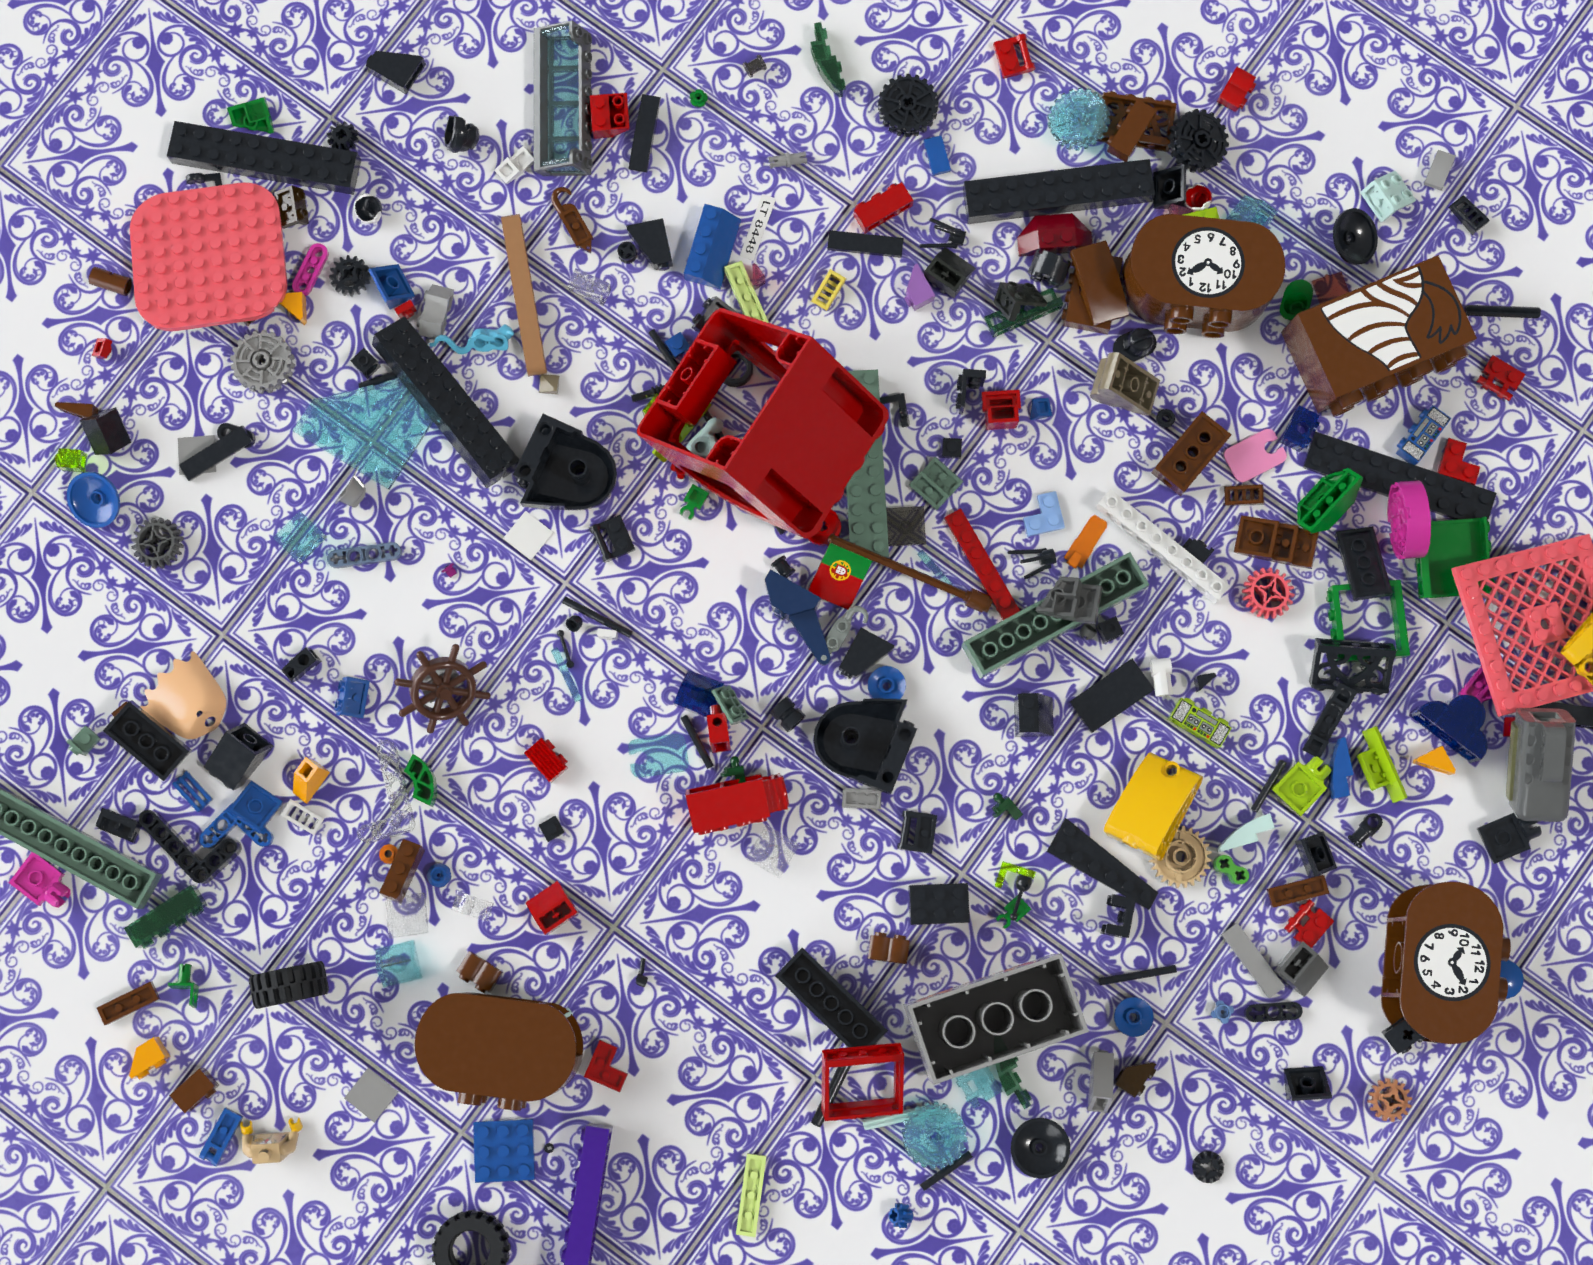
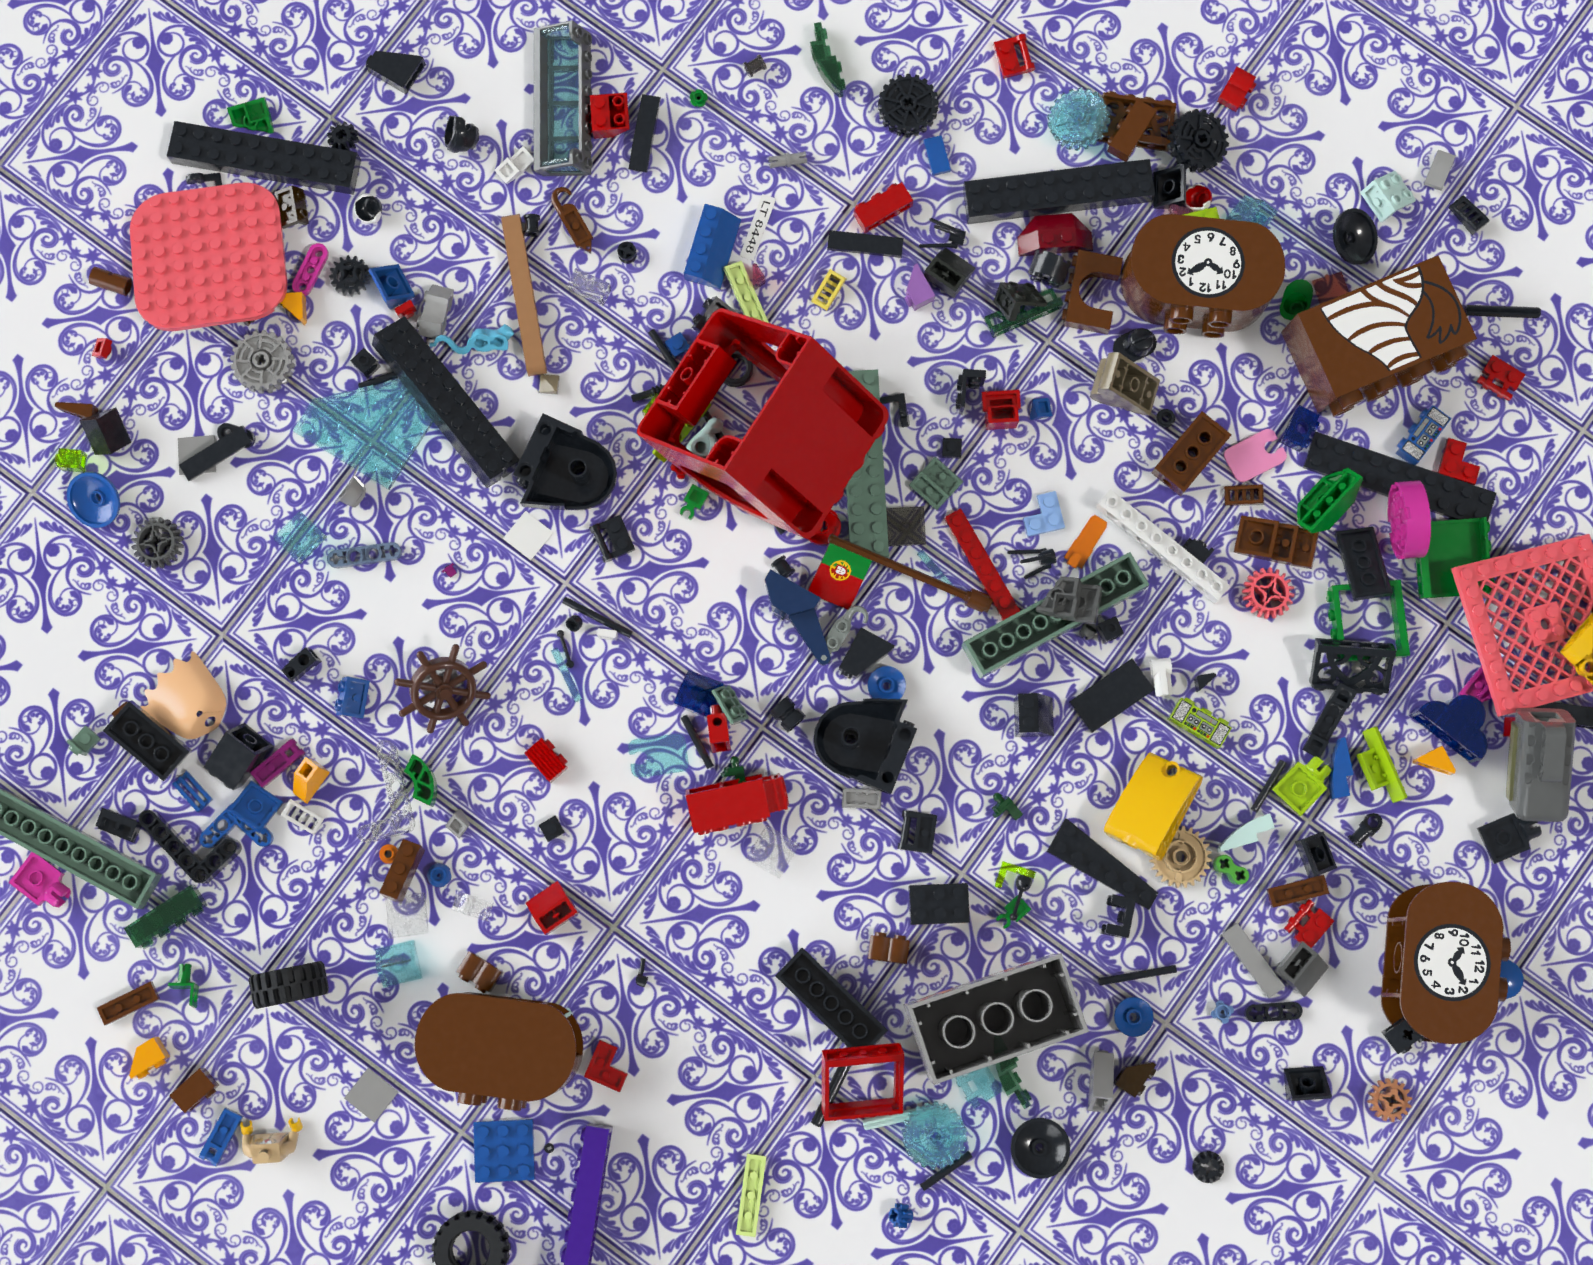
black slope [626,218,673,271] -> none
reddish brown slope [1070,240,1129,326] -> none
none -> magenta plate [250,738,306,788]
none -> light grey slope [445,809,470,839]
none -> black bush [524,214,540,237]

